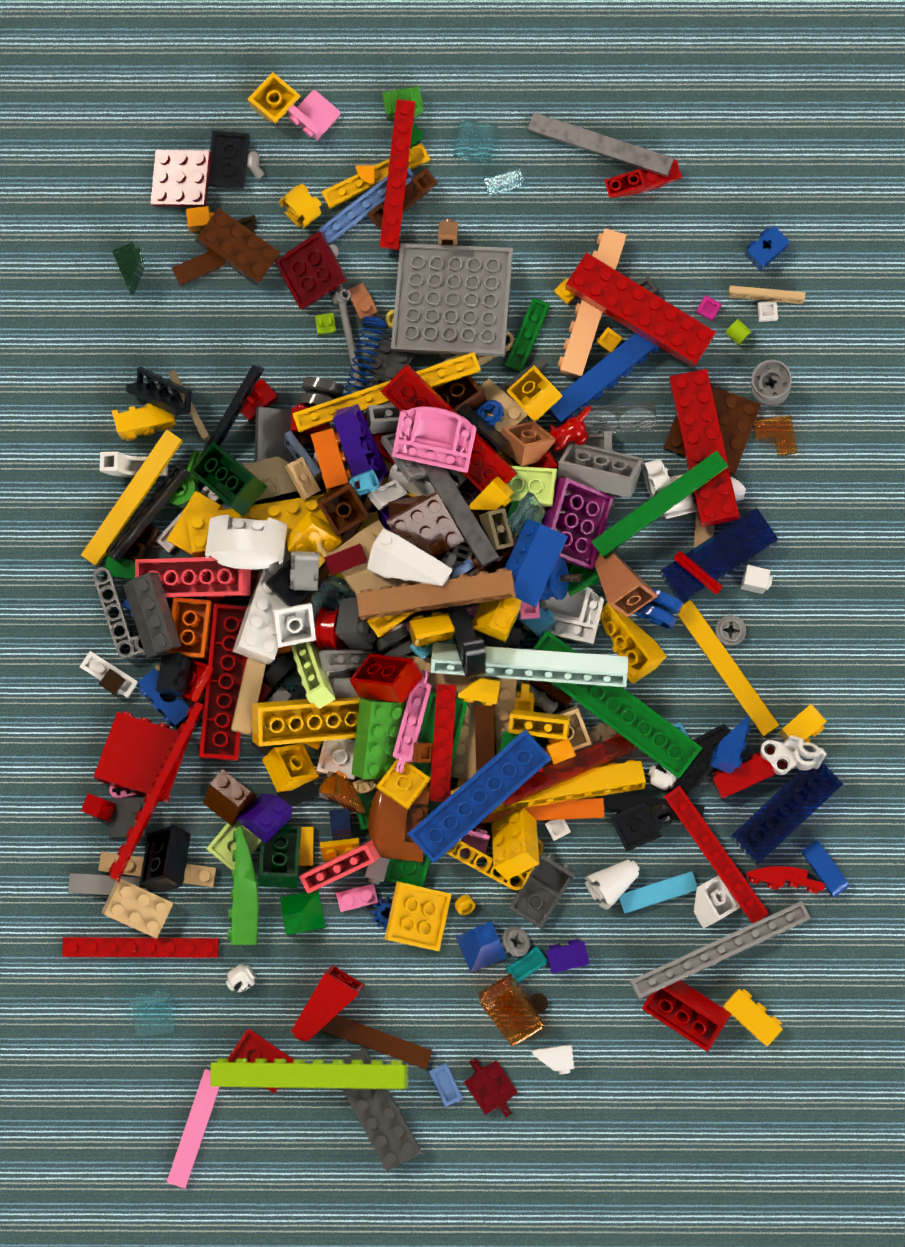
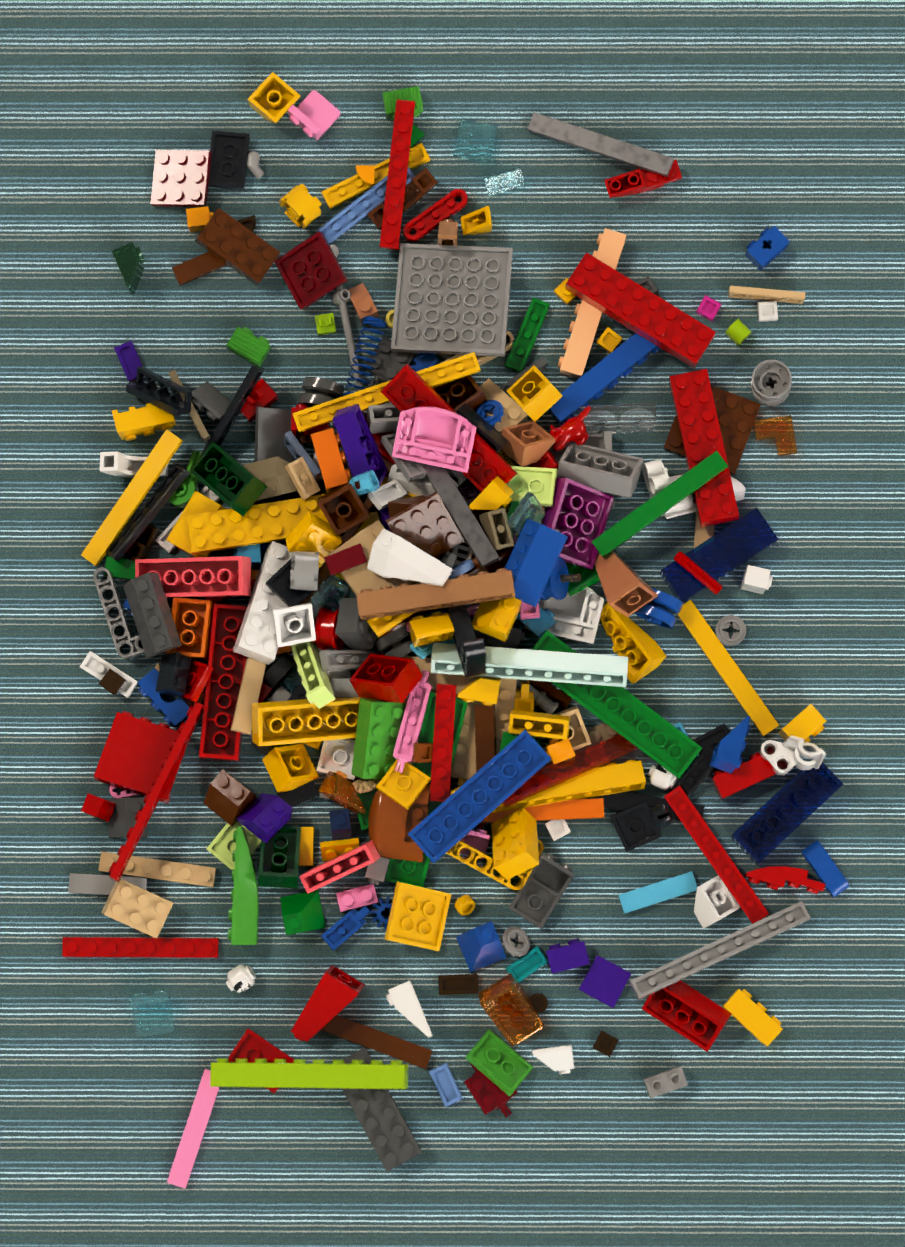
black slope [139,825,191,891] -> none
white slope [205,514,287,569] -> none
white cone [585,860,640,910] -> none
none -> dark purple tile [114,341,145,383]
none -> dark grey slope [192,381,231,425]
none -> bright green brick [226,327,271,366]
none -> blue hinge [321,906,371,951]
none -> white slope [386,981,433,1037]
none -> red plate [403,189,468,242]
none -> blue plate [410,353,440,372]
none -> dark brown tile [438,974,478,995]
none -> yellow slope [460,206,492,236]
none -> bright green tile [465,1029,534,1097]
none -> dark purple tile [579,955,631,1008]
none -> dark brown tile [592,1030,618,1057]
none -> light grey brick [643,1066,688,1098]

